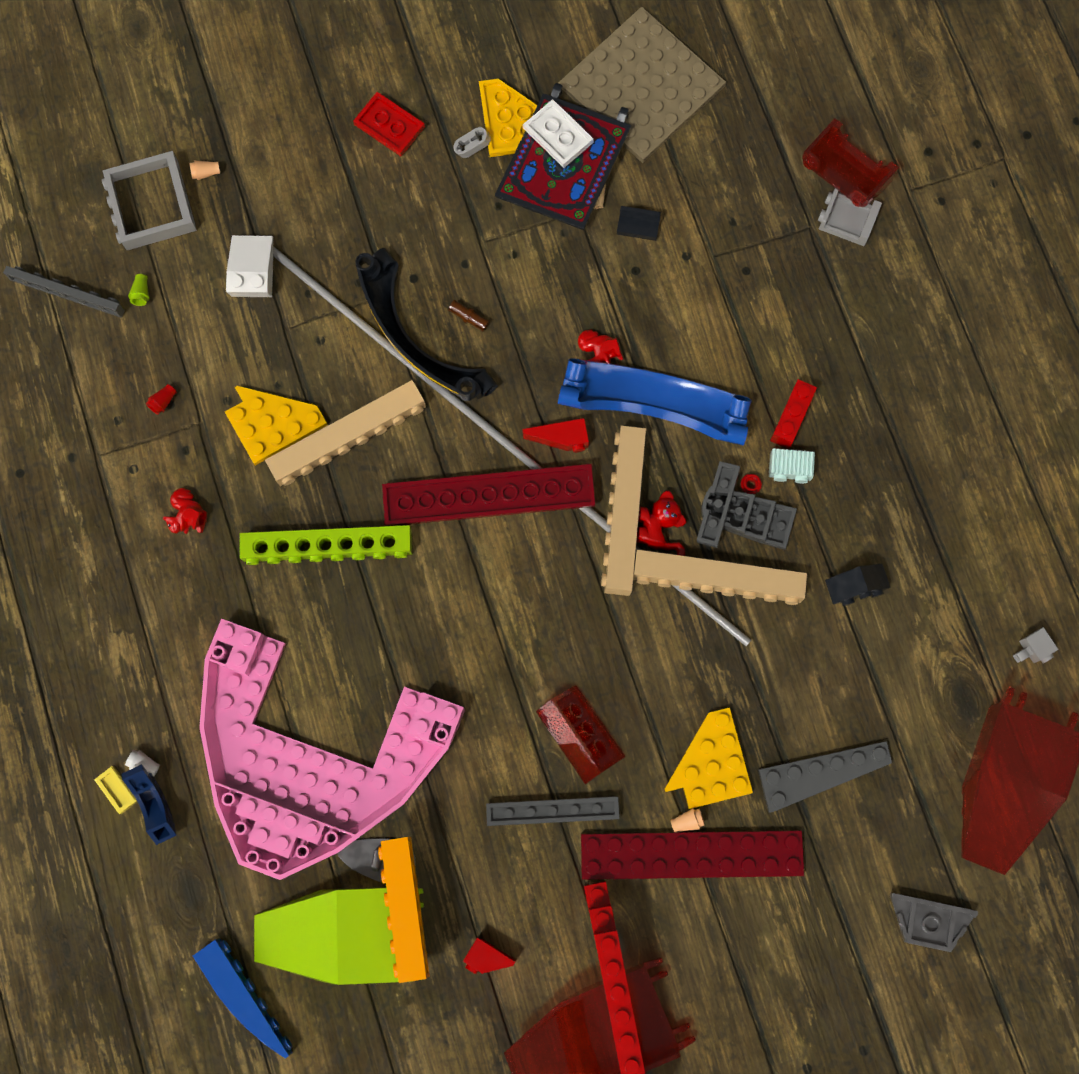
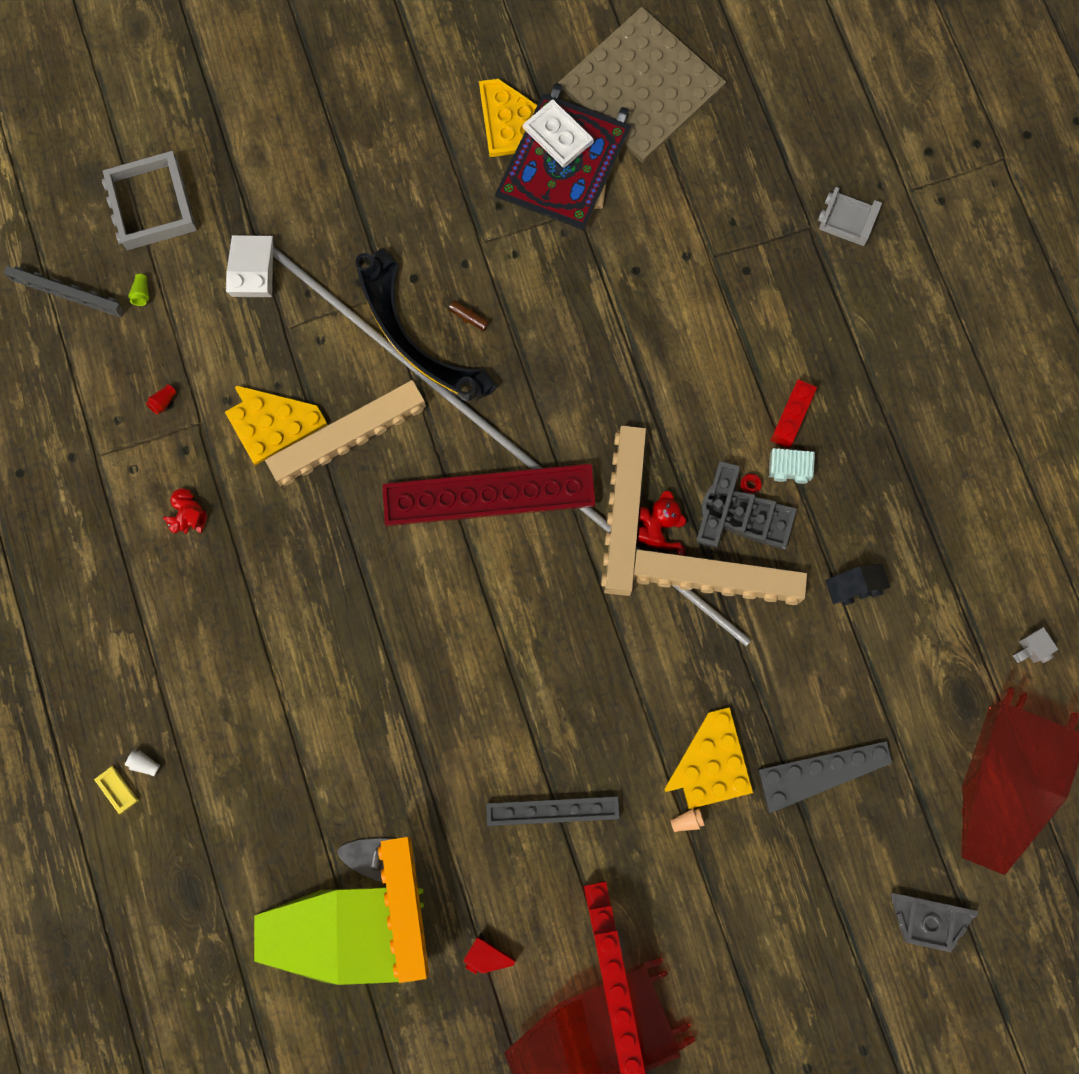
dark blue arch [121,764,177,845] -> none
light nougat cone [189,160,220,180] -> none
blue slope [193,938,293,1058] -> none
bright pink piece [200,619,465,880] -> none
lime brick [240,525,412,565] -> none
red plate [353,92,425,157] -> none
light grey beam [454,127,491,158] -> none
red slope [522,418,589,453] -> none
clear red slope [536,685,625,784] -> none
blue panel [558,358,752,446] -> none
red animal [578,330,623,364] -> none
dark red plate [581,831,804,880] -> none
black panel [617,206,661,241] -> none
clear red windscreen [802,118,899,207] -> none

